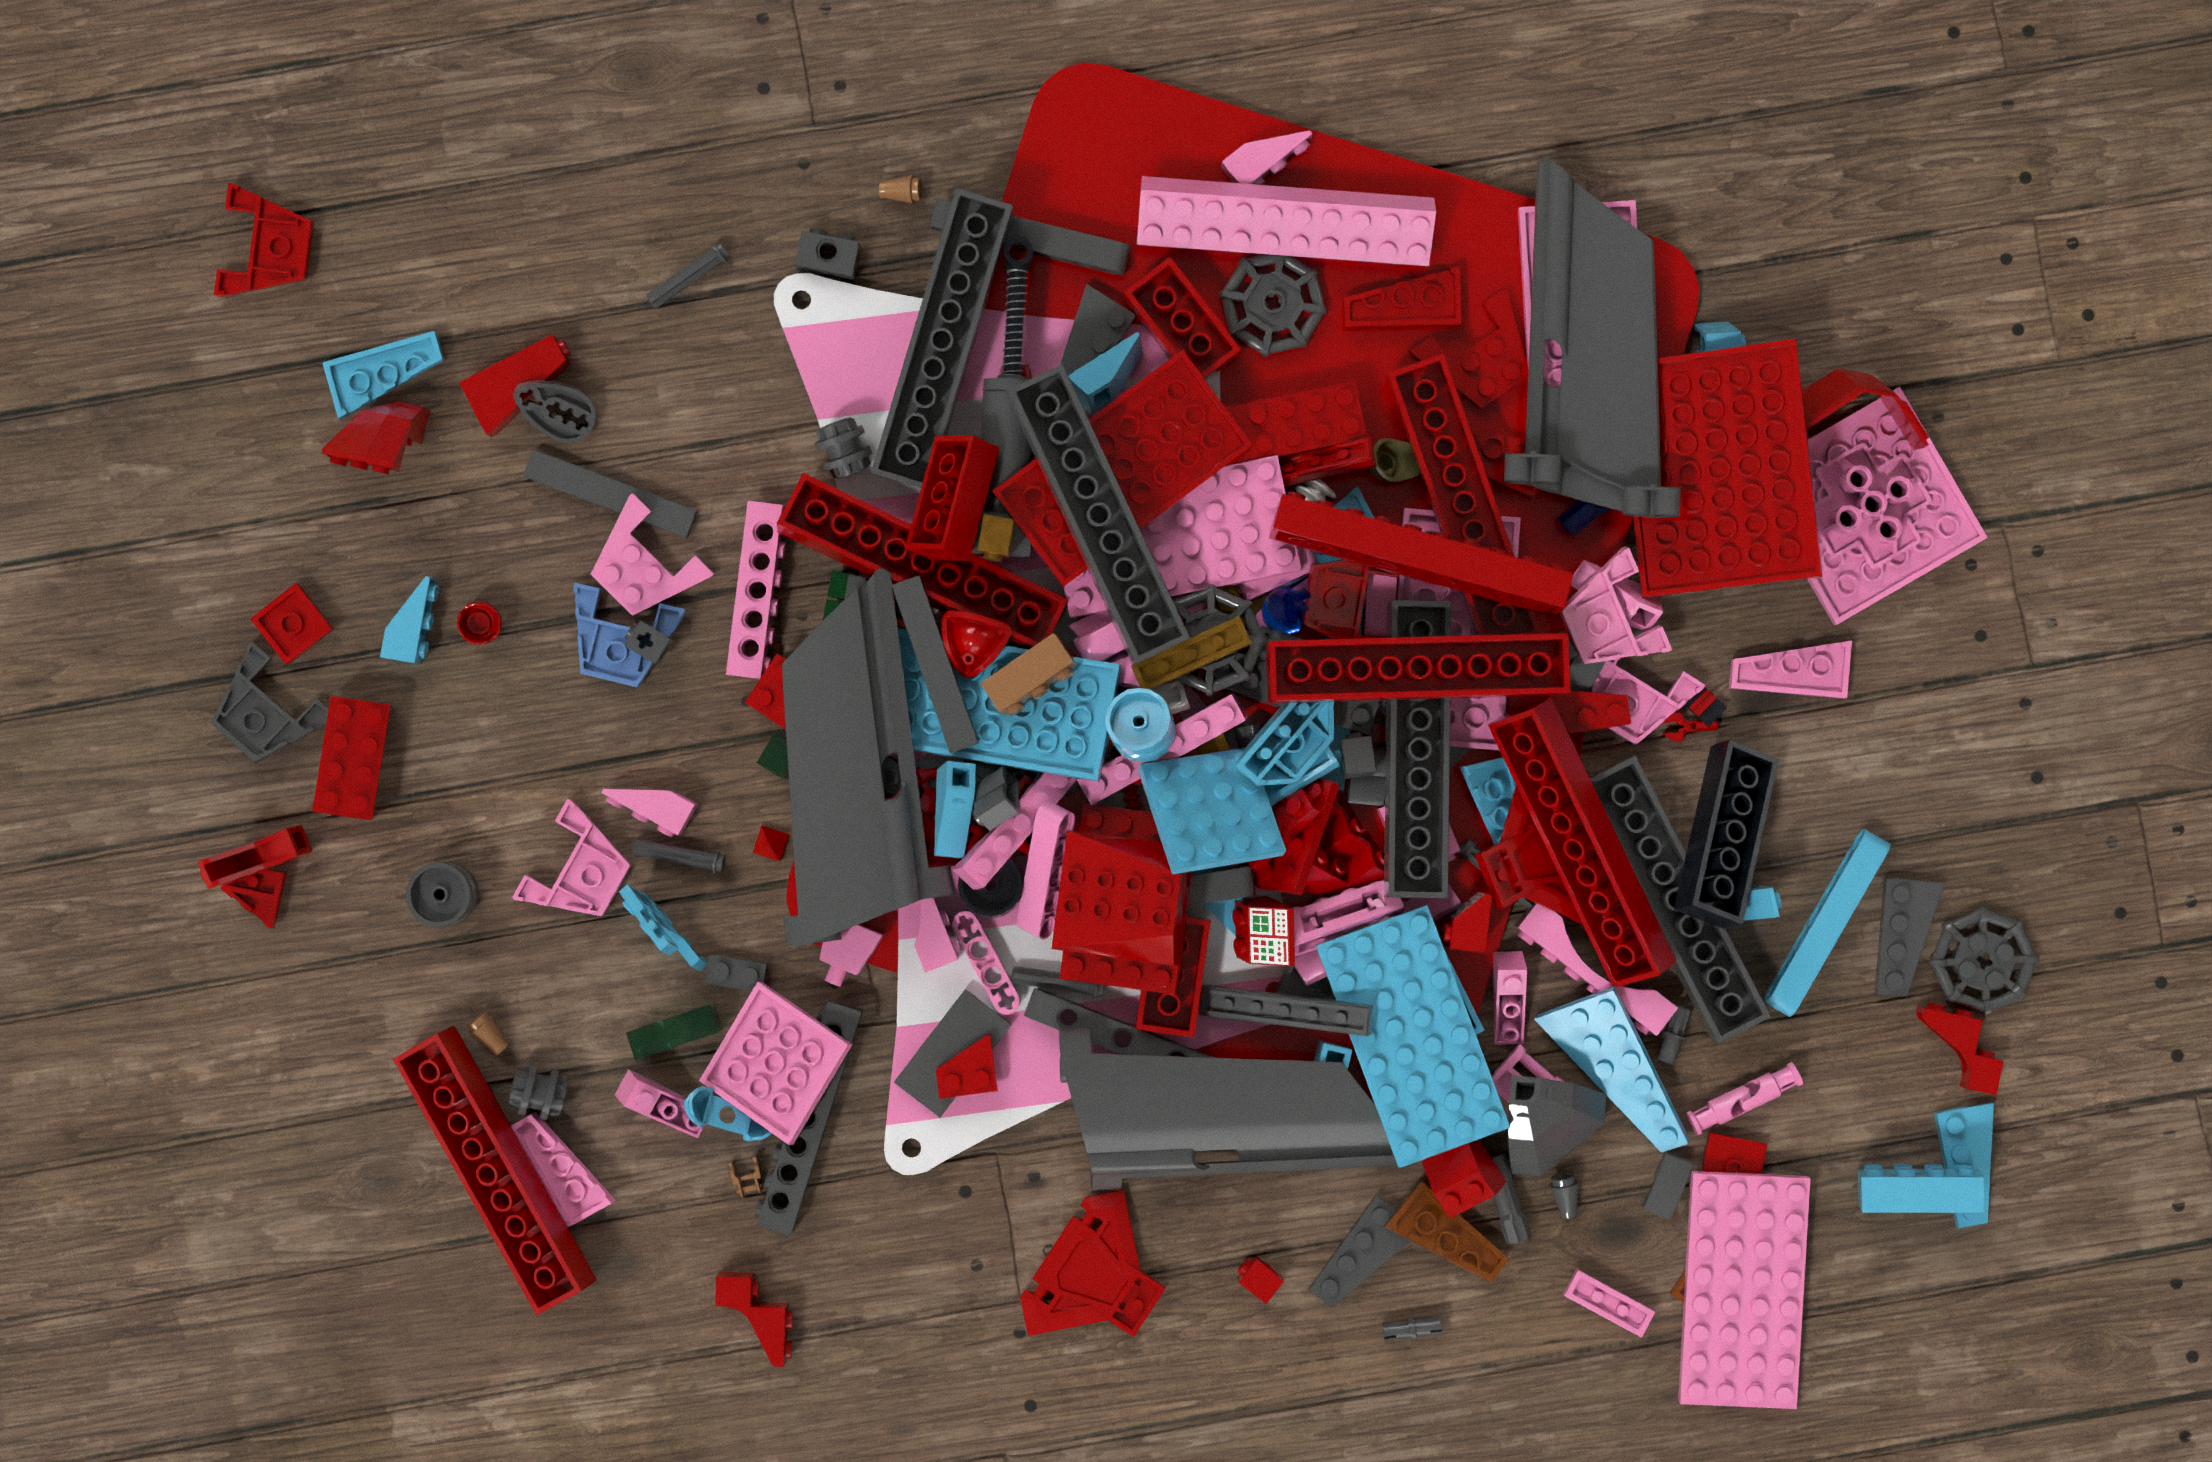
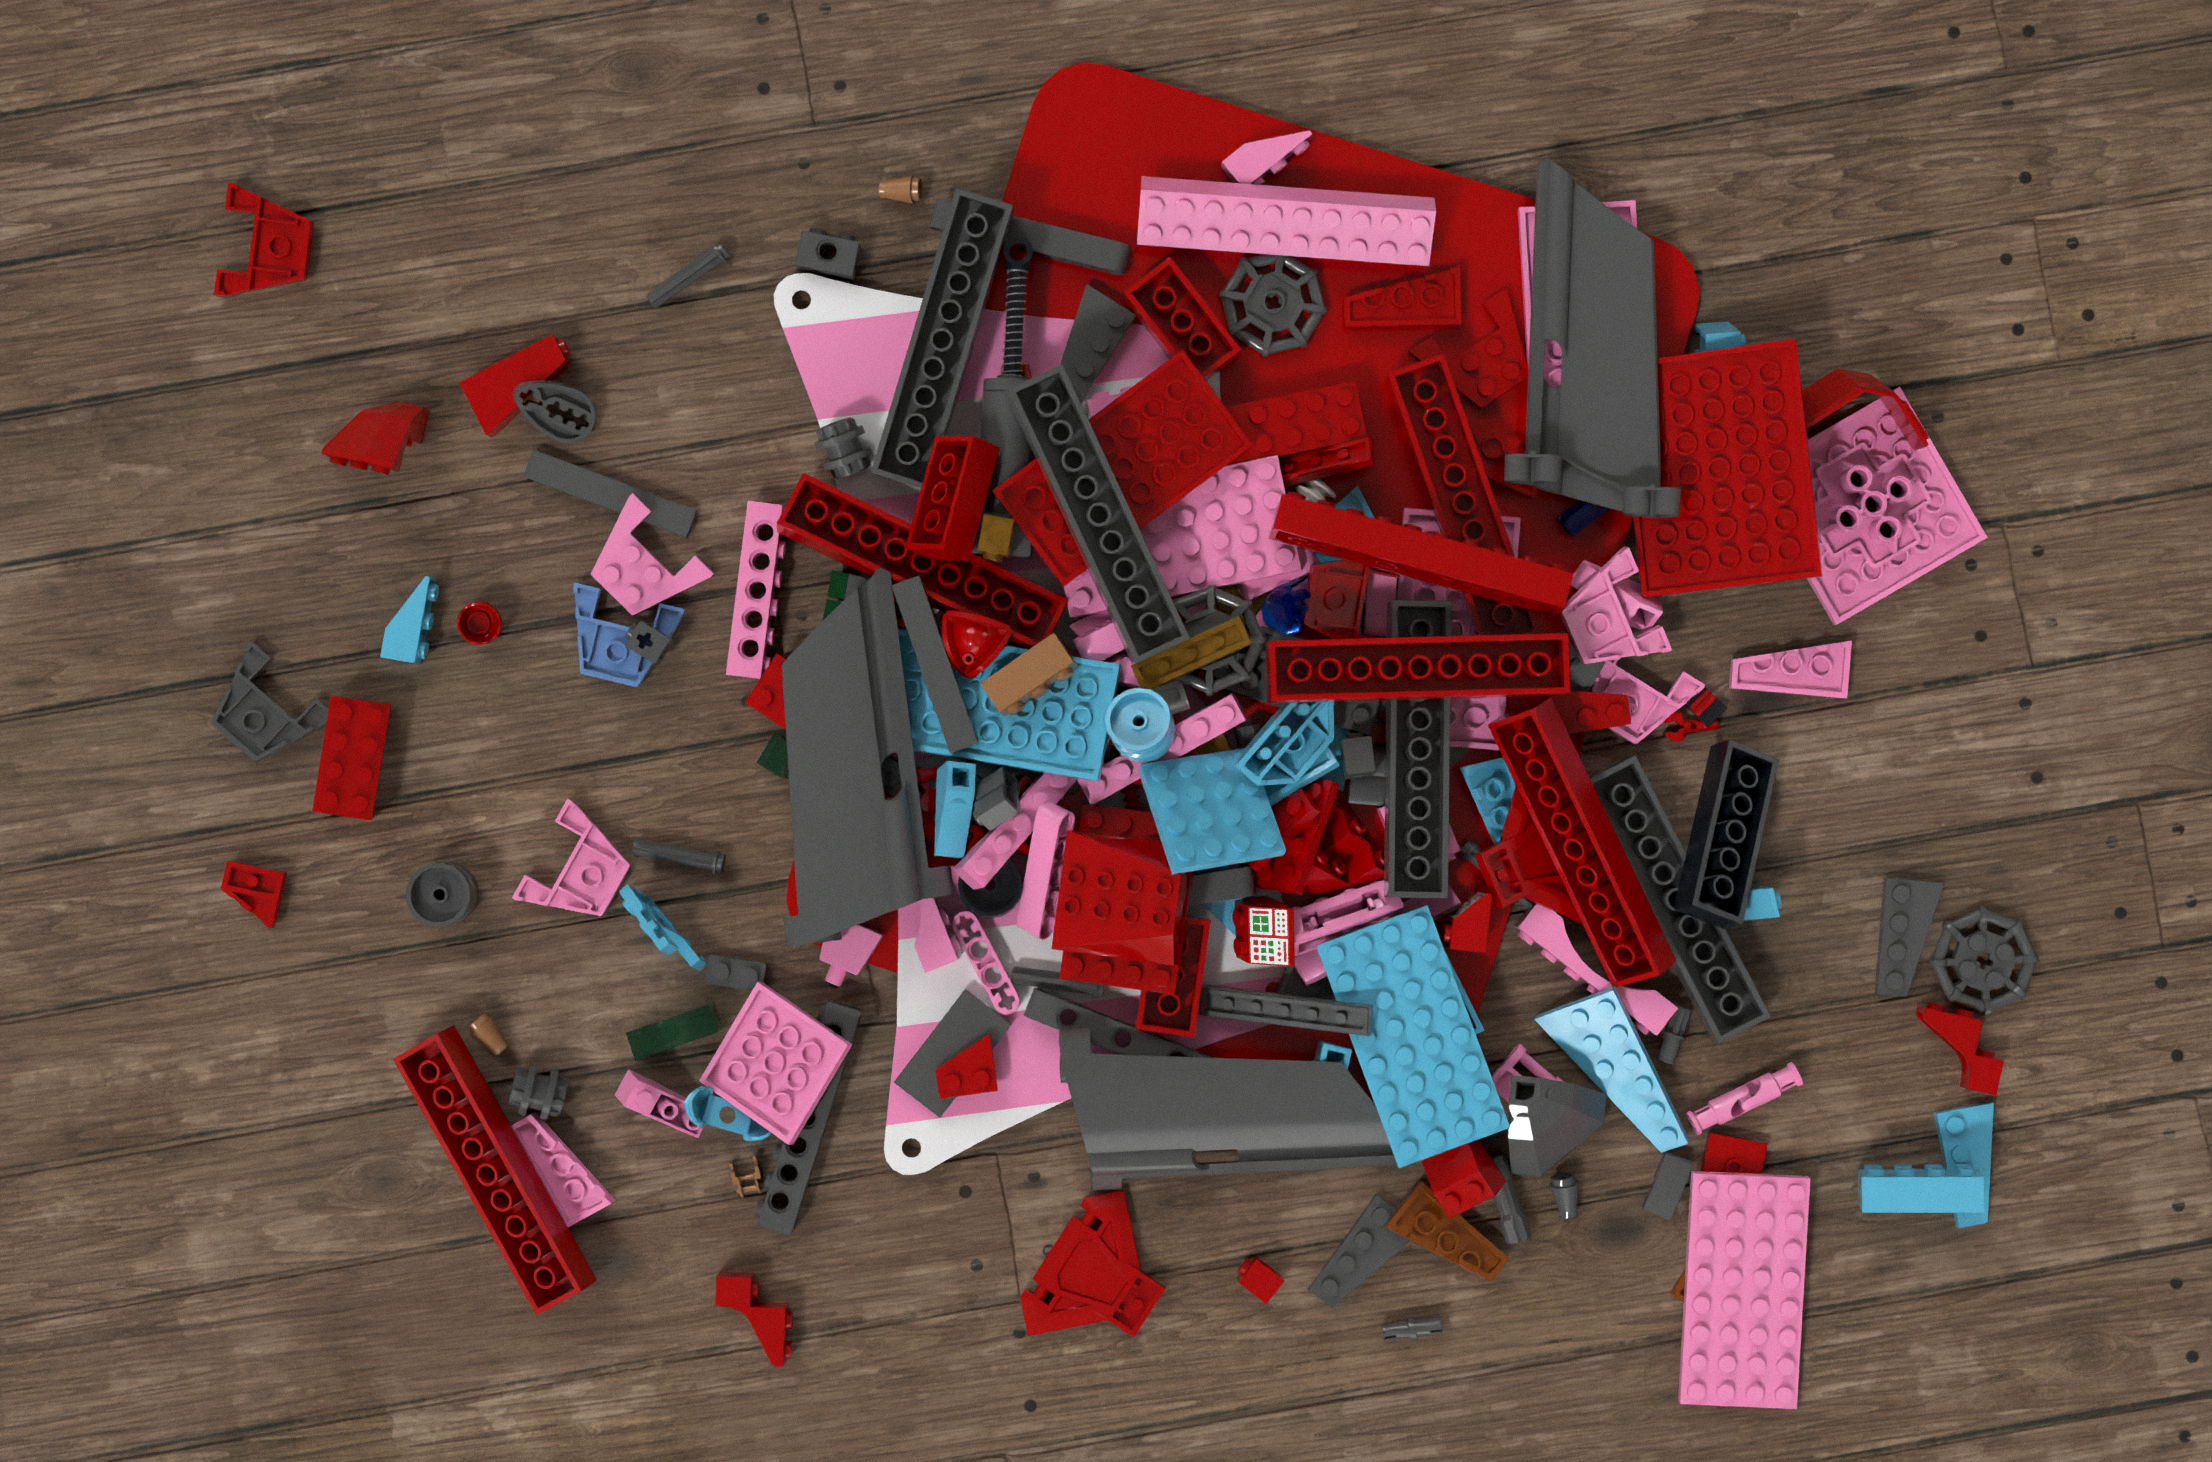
red arch [197,825,313,890] -> none
red plate [250,583,334,665] -> none
medium azure wing [322,331,445,420] -> none
bright pink slope [601,789,699,837] -> none
red slope [753,825,789,862] -> none
medium azure slope [1068,332,1143,415] -> none
olive piece [1367,438,1420,483] -> none
bright pink slope [1492,951,1527,1045] -> none
bright pink plate [1563,1268,1655,1338] -> none
medium azure beam [1764,829,1890,1017] -> none

